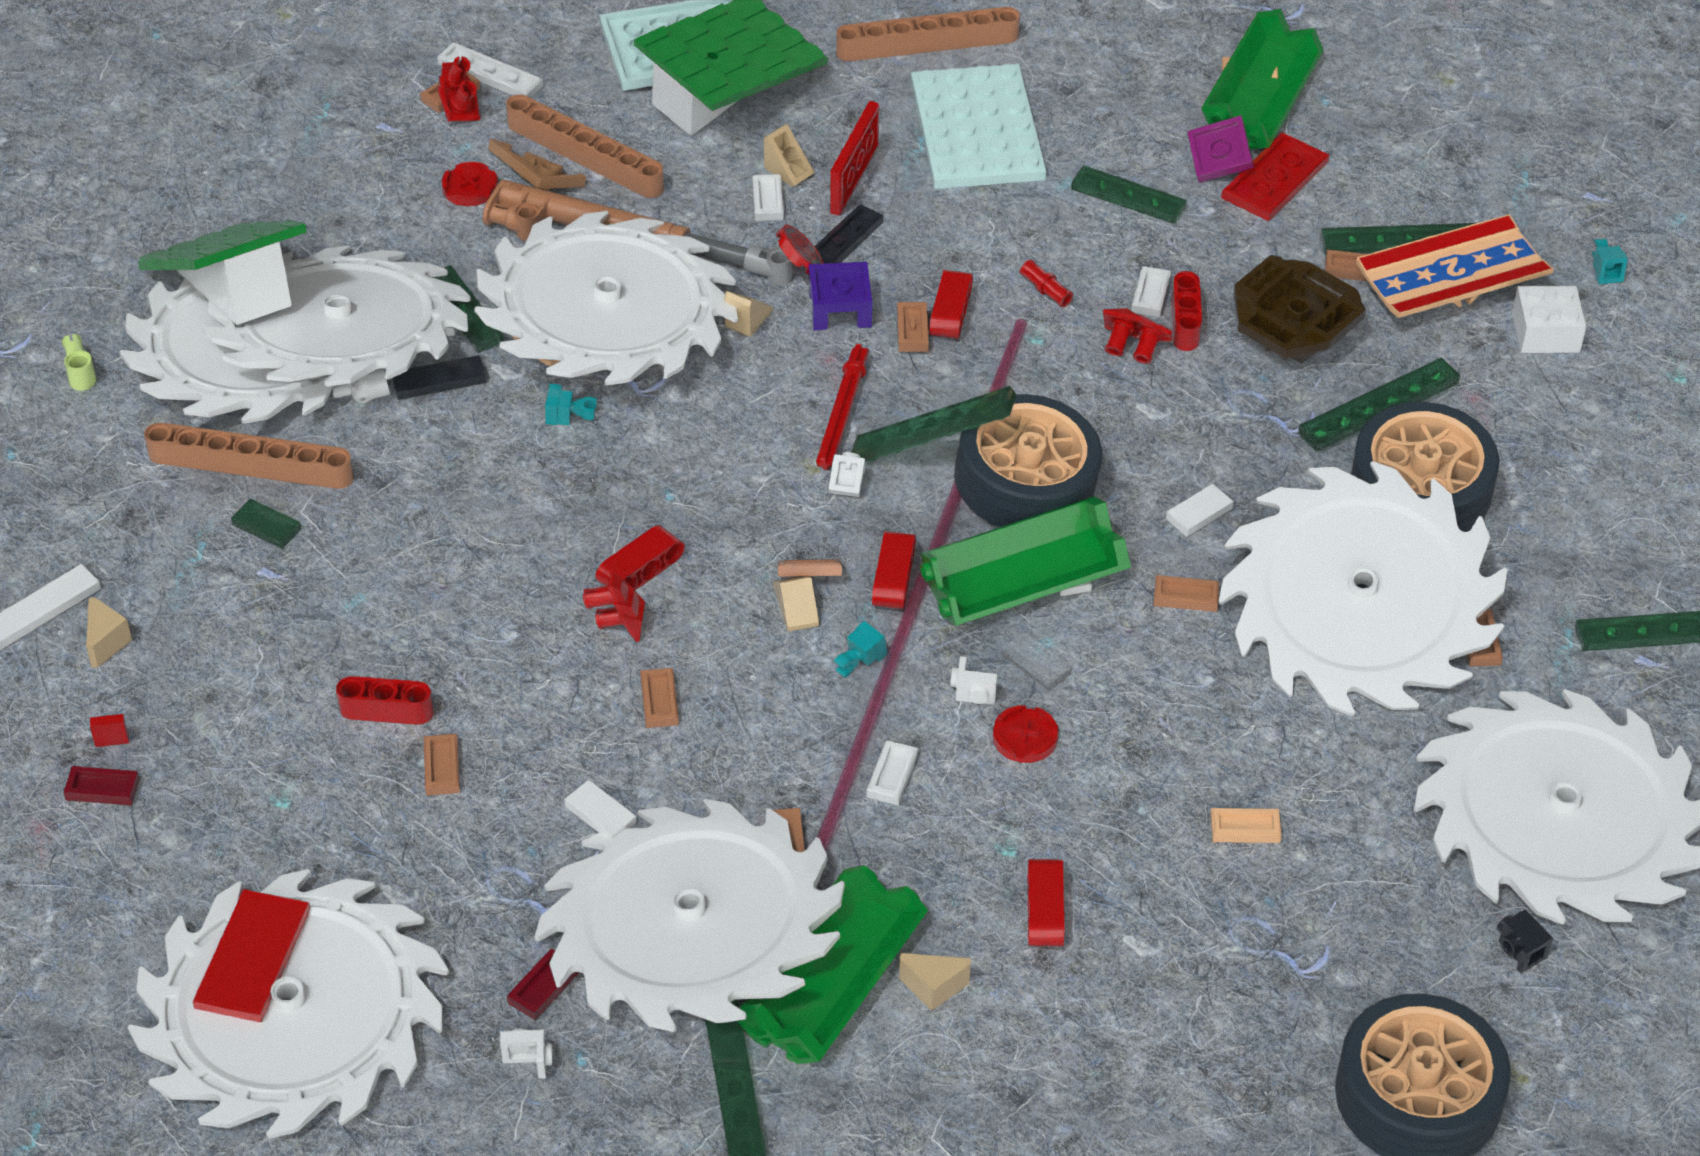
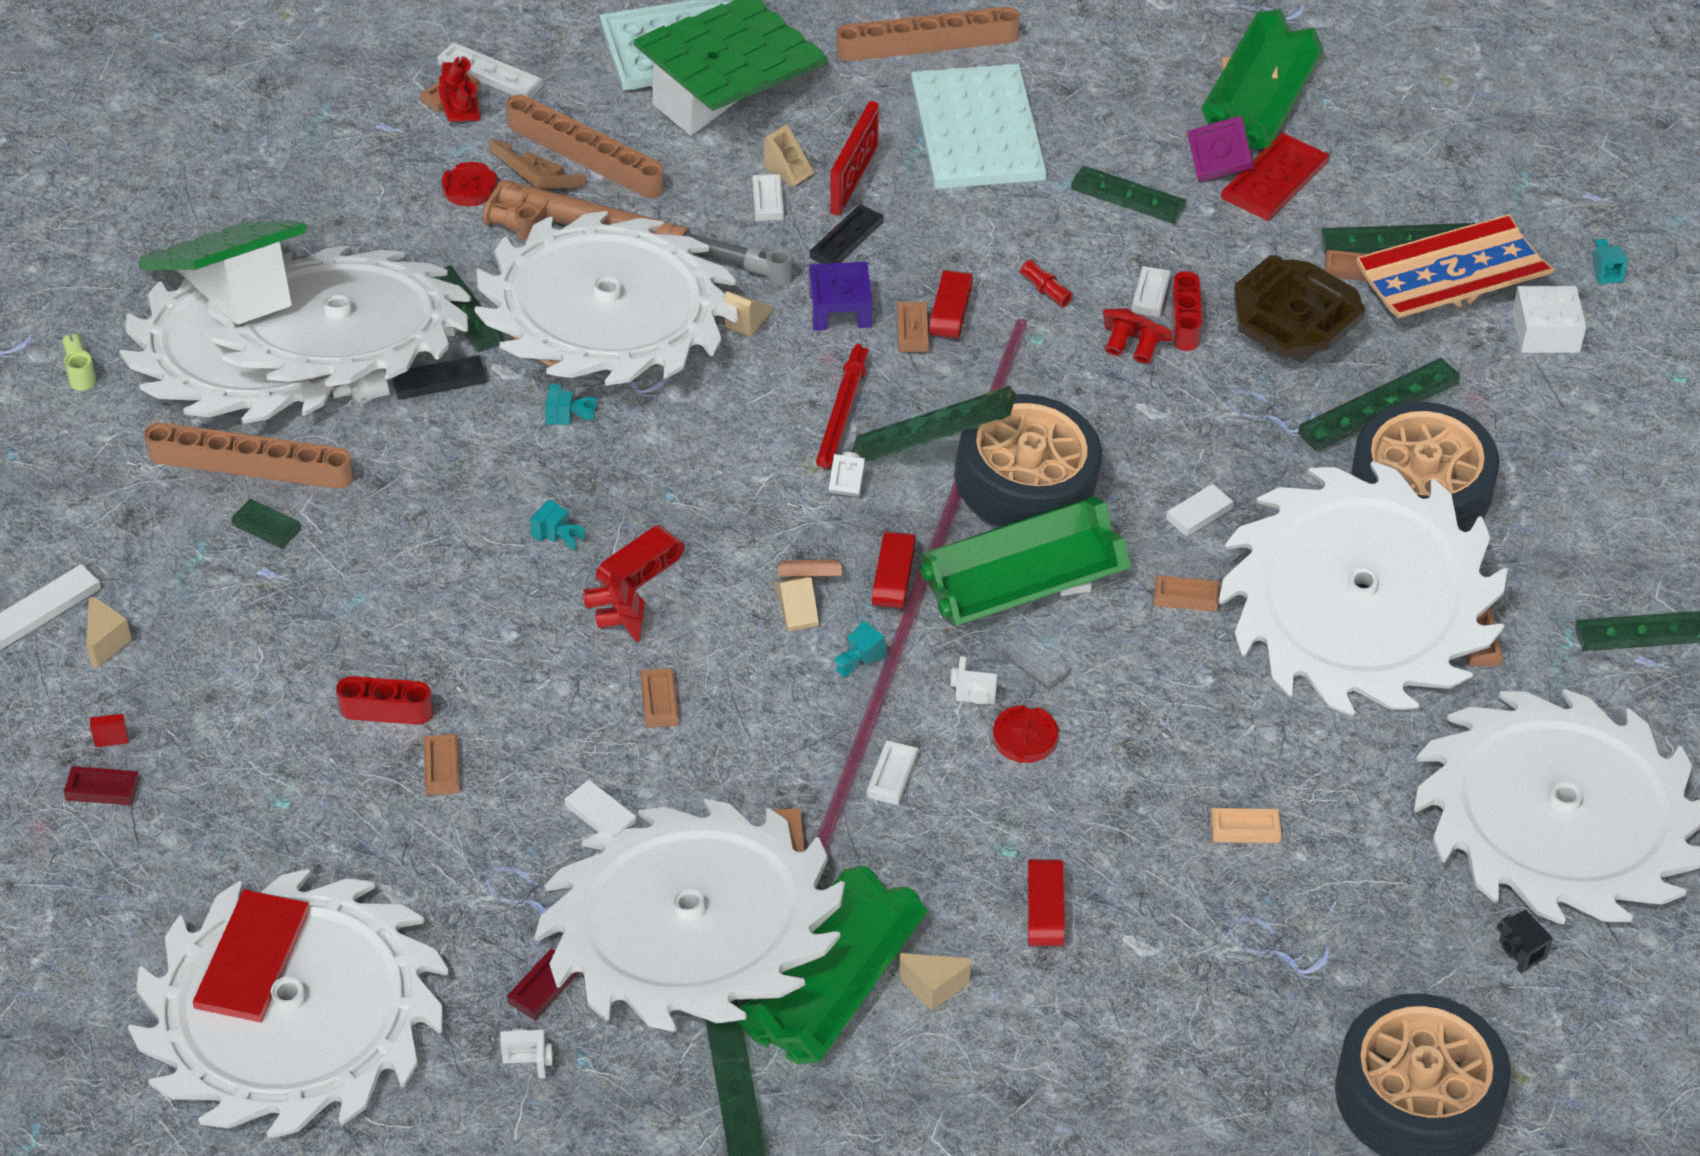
red tile [776,224,824,275] -> none
none -> teal piece [530,499,585,550]

